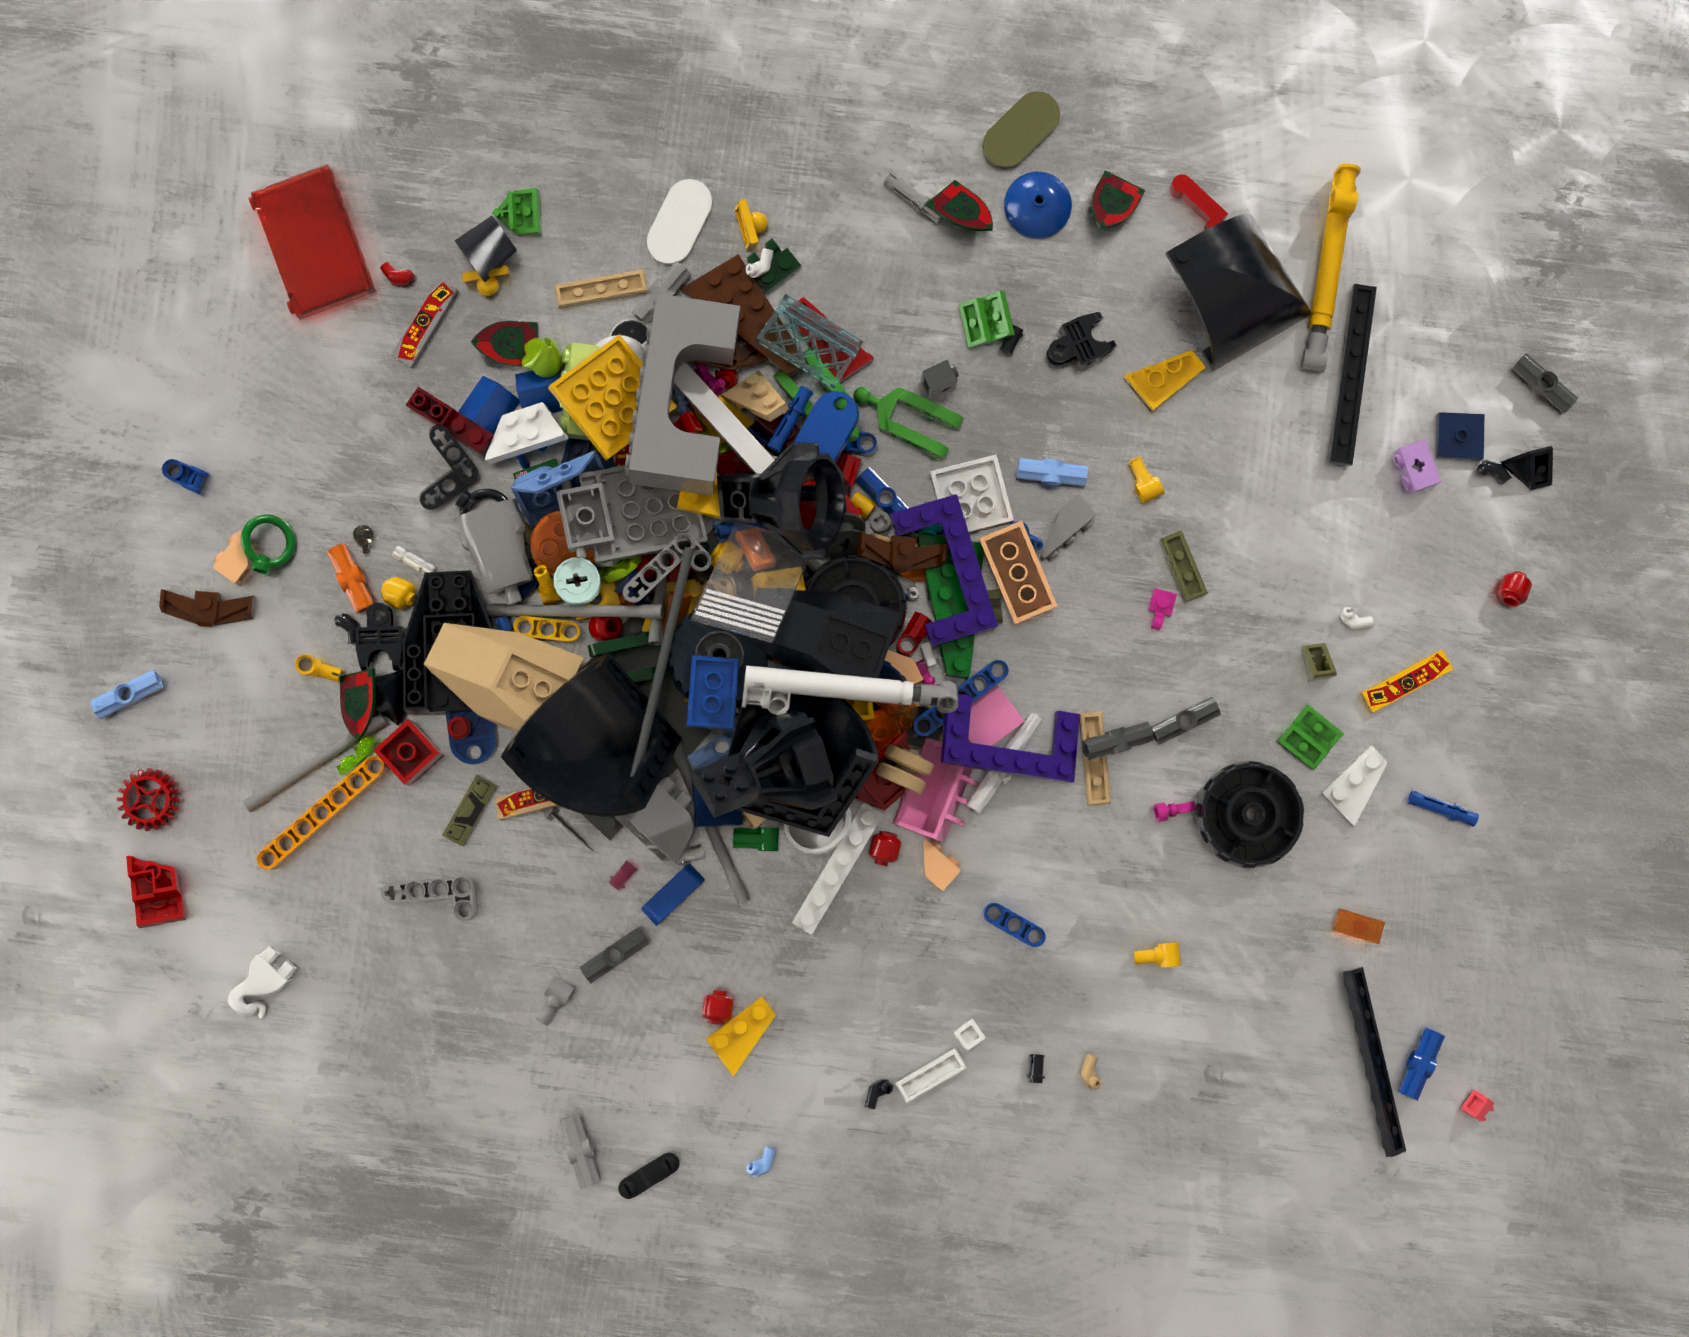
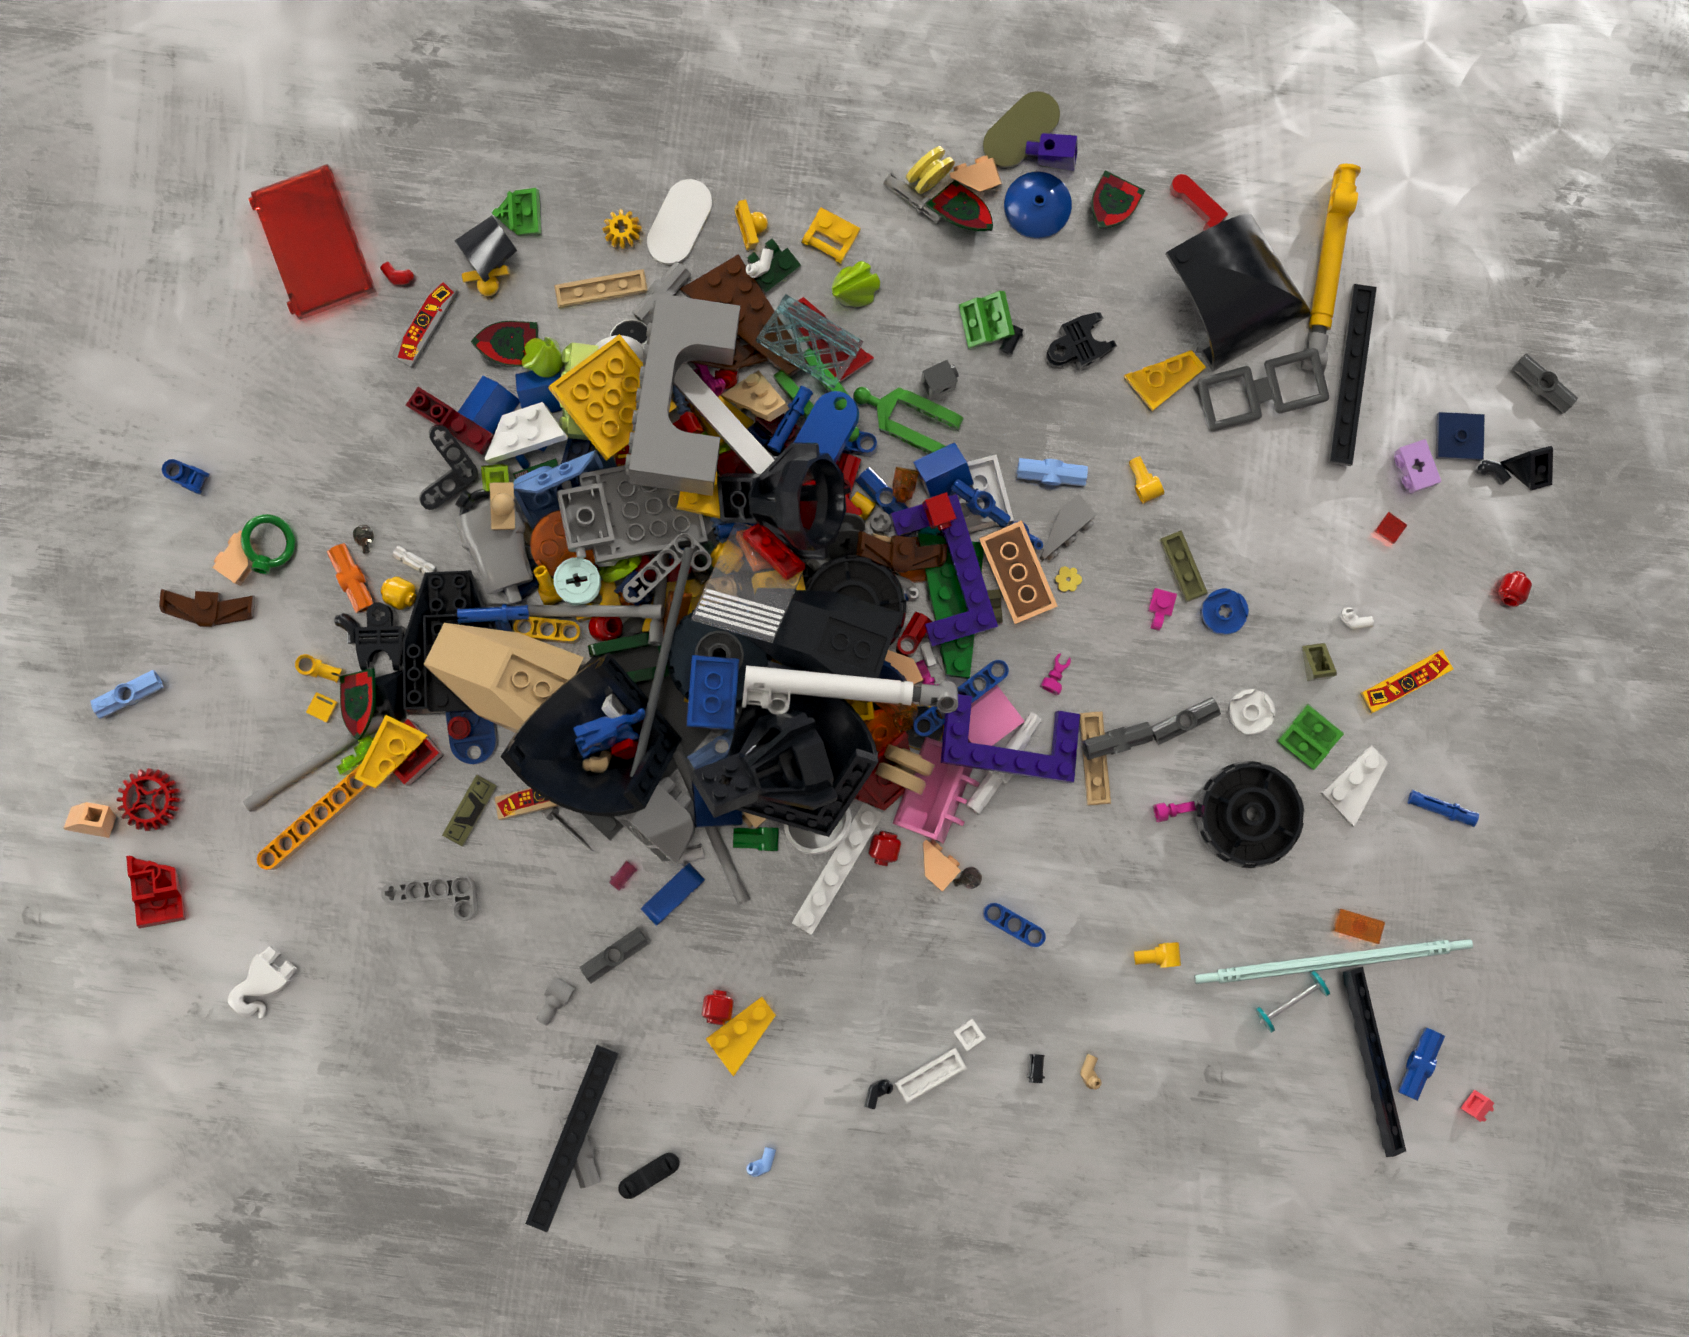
none -> light nougat slope [64,802,116,838]
none -> yellow tile [306,692,338,723]
none -> yellow wing [354,715,429,789]
none -> blue pin [457,604,529,624]
none -> lime brick [481,464,509,491]
none -> tan tile [489,482,515,530]
none -> black plate [525,1044,619,1232]
none -> blue animal [573,708,645,760]
none -> tan arm [583,750,612,773]
none -> white tile [601,693,627,718]
none -> yellow gear [602,209,642,249]
none -> red tile [611,738,638,760]
none -> red tile [743,524,805,581]
none -> yellow plate [801,207,861,264]
none -> lime hat [832,261,880,307]
none -> clear orange piece [892,467,918,503]
none -> light yellow wheel [906,146,955,194]
none -> blue slope [913,442,974,498]
none -> red brick [922,492,957,531]
none -> light nougat slope [949,155,1002,192]
none -> blue axle [951,479,1011,527]
none -> clear smoke piece [953,867,982,889]
none -> dark purple torso [1025,133,1078,171]
none -> dark pink piece [1040,653,1071,695]
none -> light yellow plant [1055,566,1082,592]
none -> light aqua axle [1194,939,1473,984]
none -> dark grey bar [1197,348,1329,431]
none -> blue plate [1201,588,1249,635]
none -> white tile [1228,689,1275,735]
none -> axle [1256,971,1330,1033]
none -> clear red tile [1374,512,1407,544]

